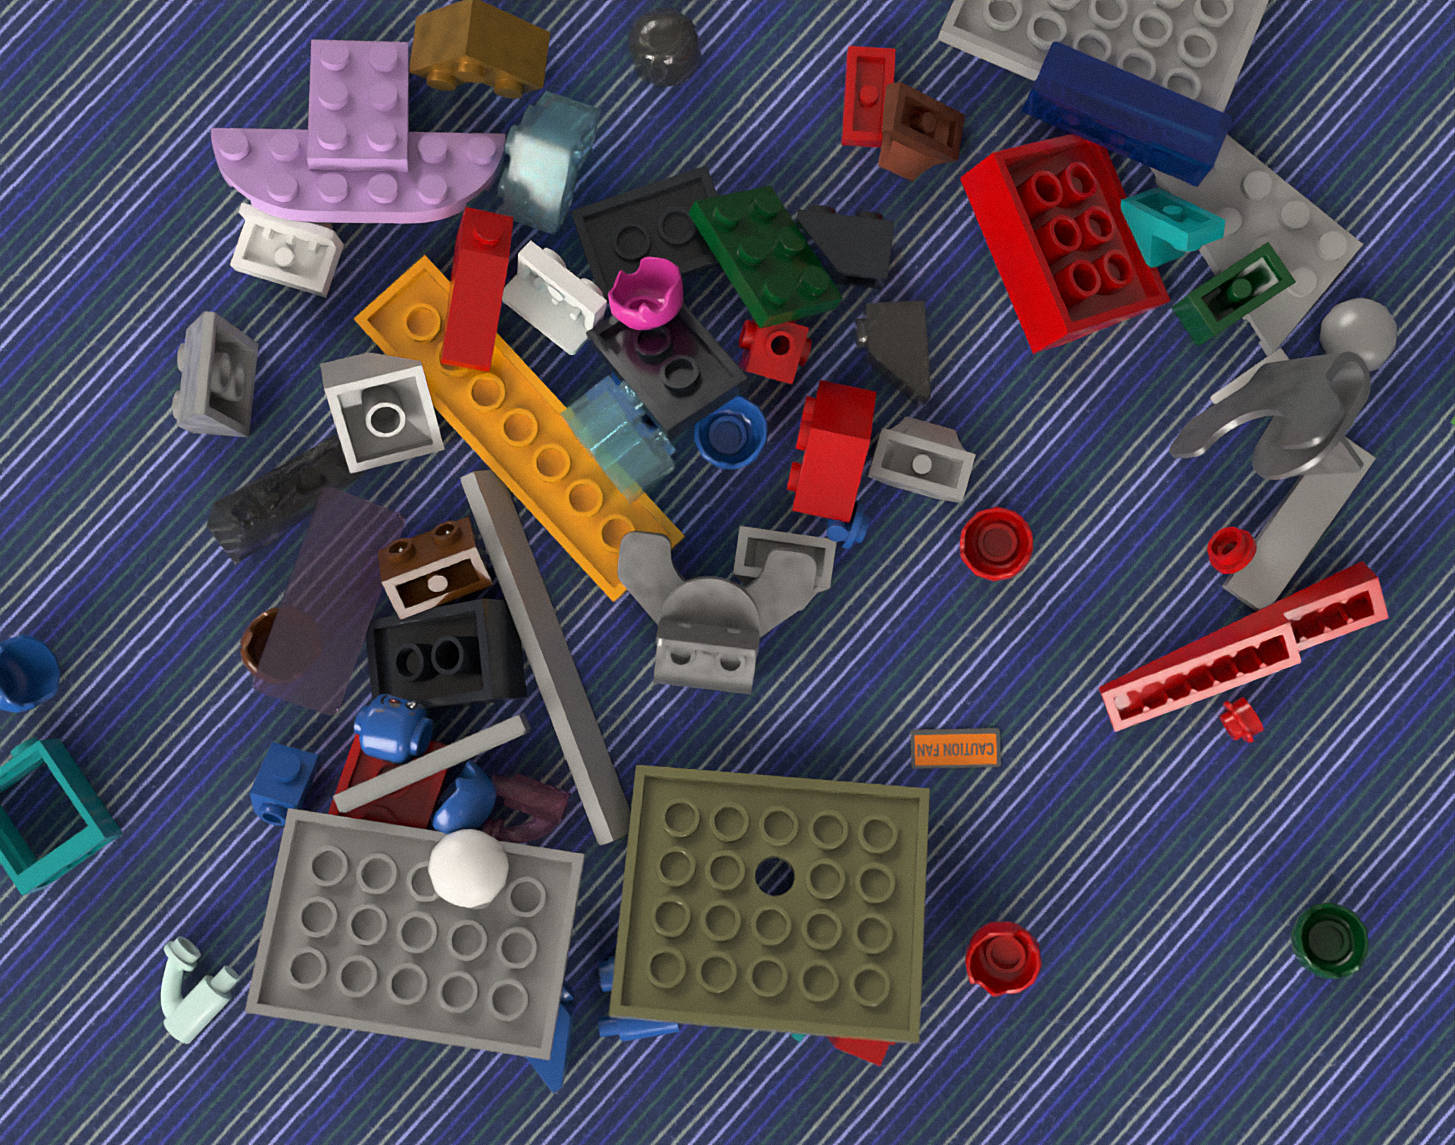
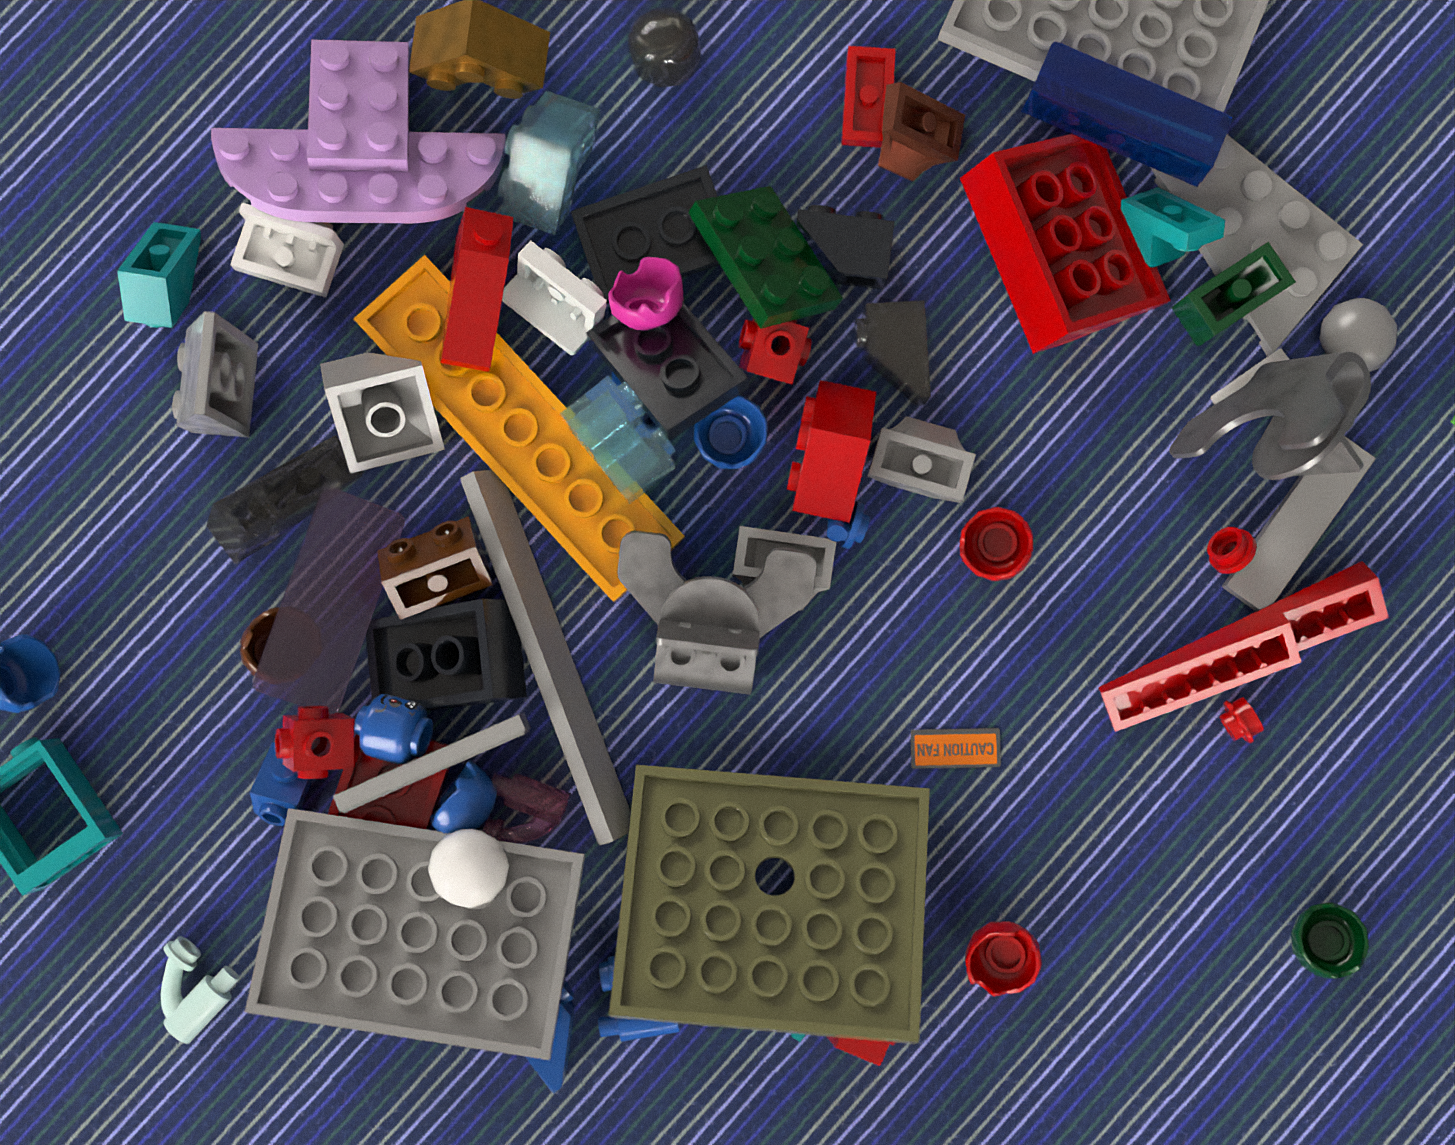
none -> teal slope [117,222,201,328]
none -> red brick [275,705,354,779]

